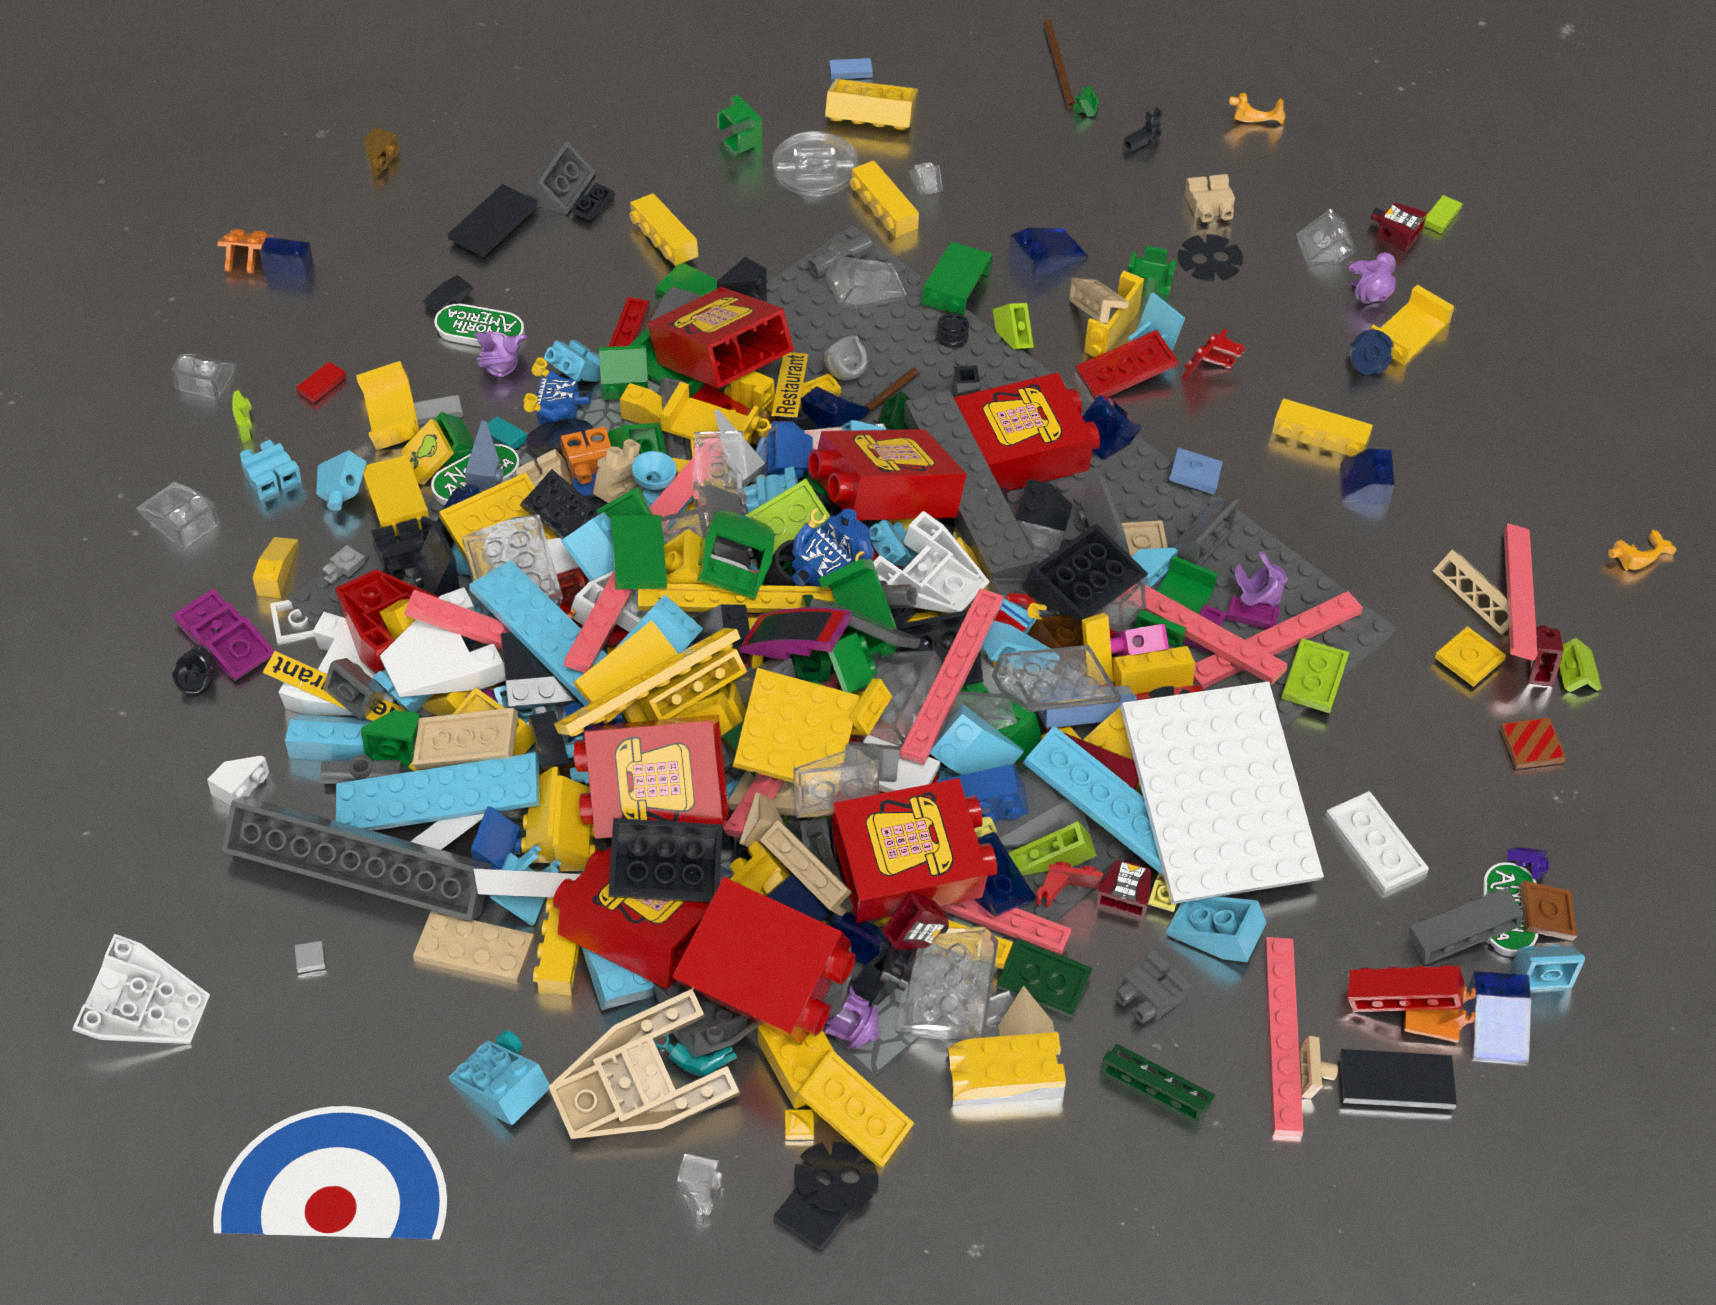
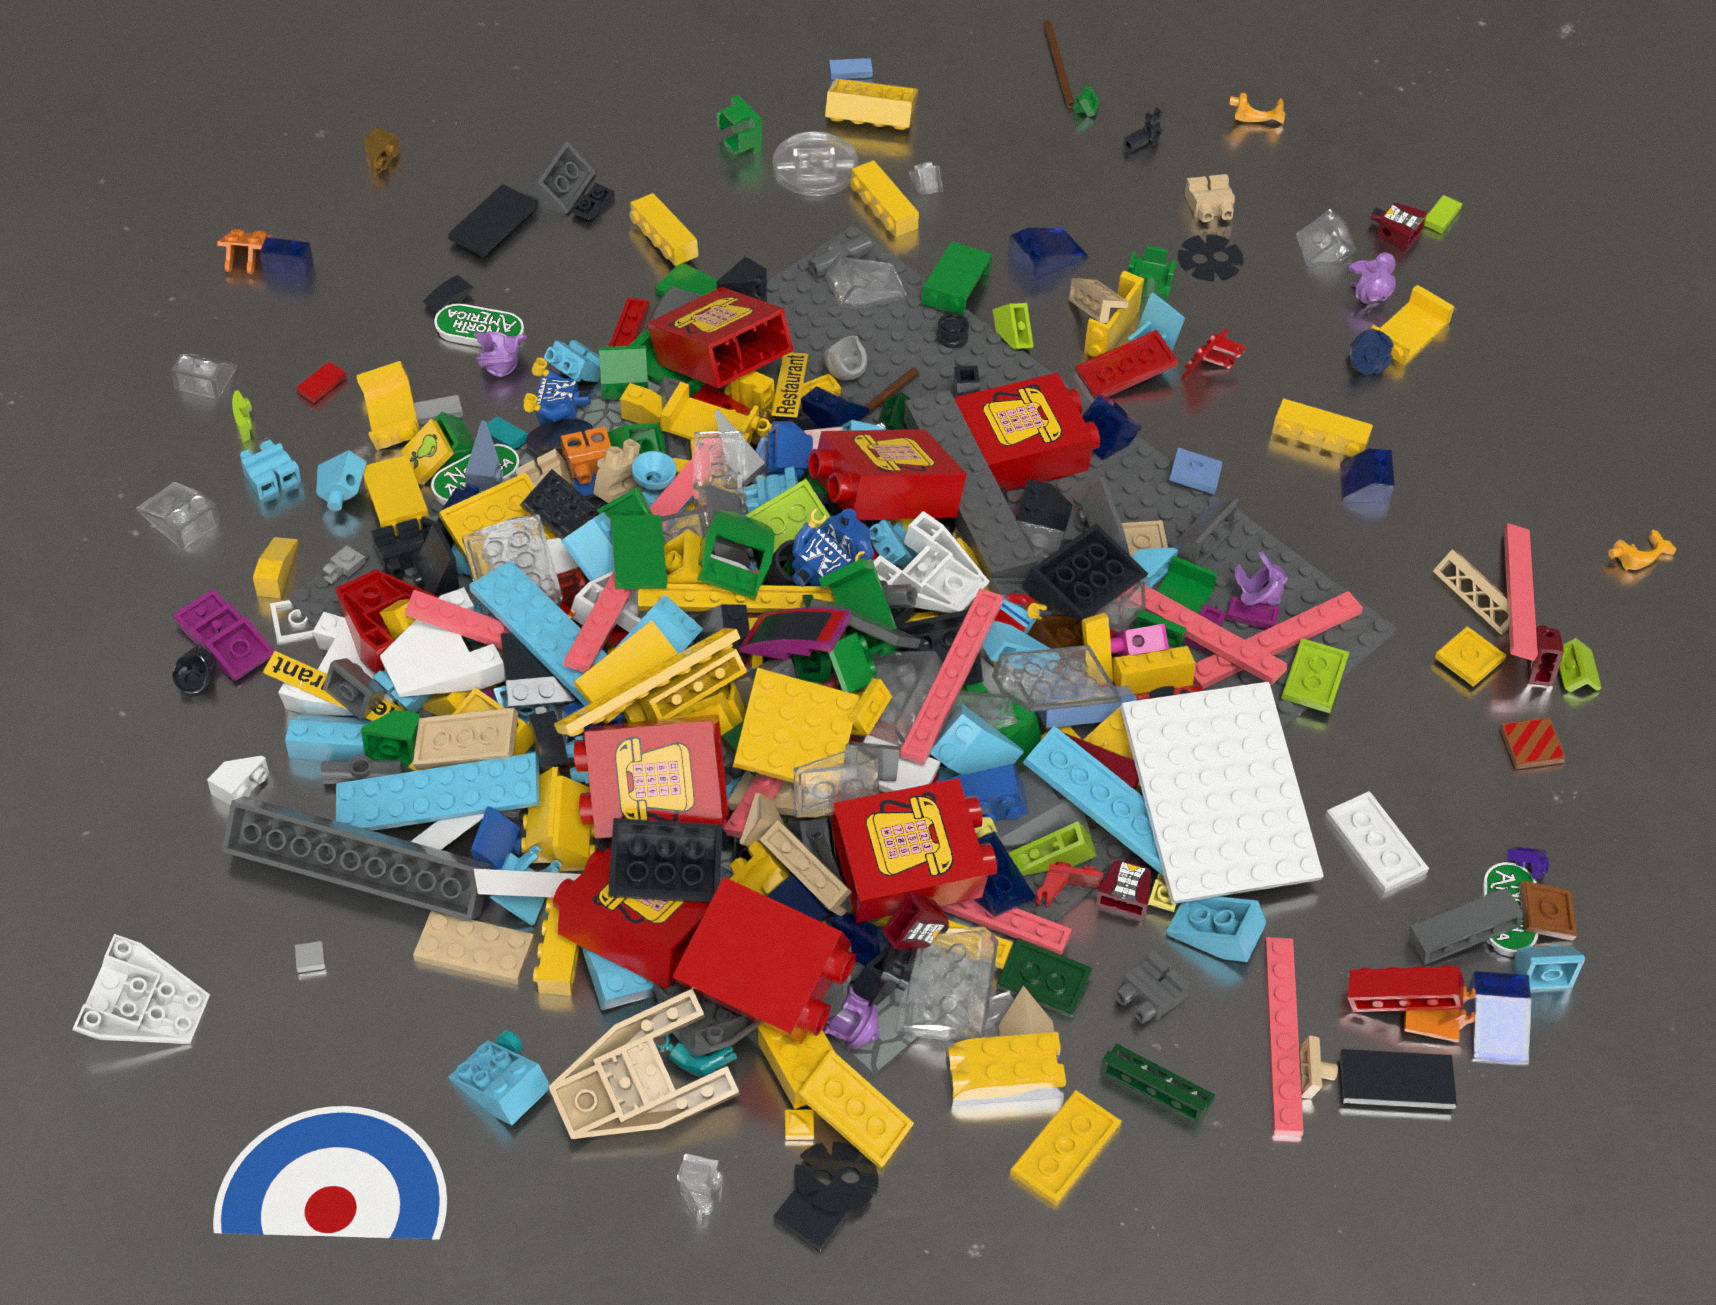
none -> yellow tile [1010,1090,1122,1206]

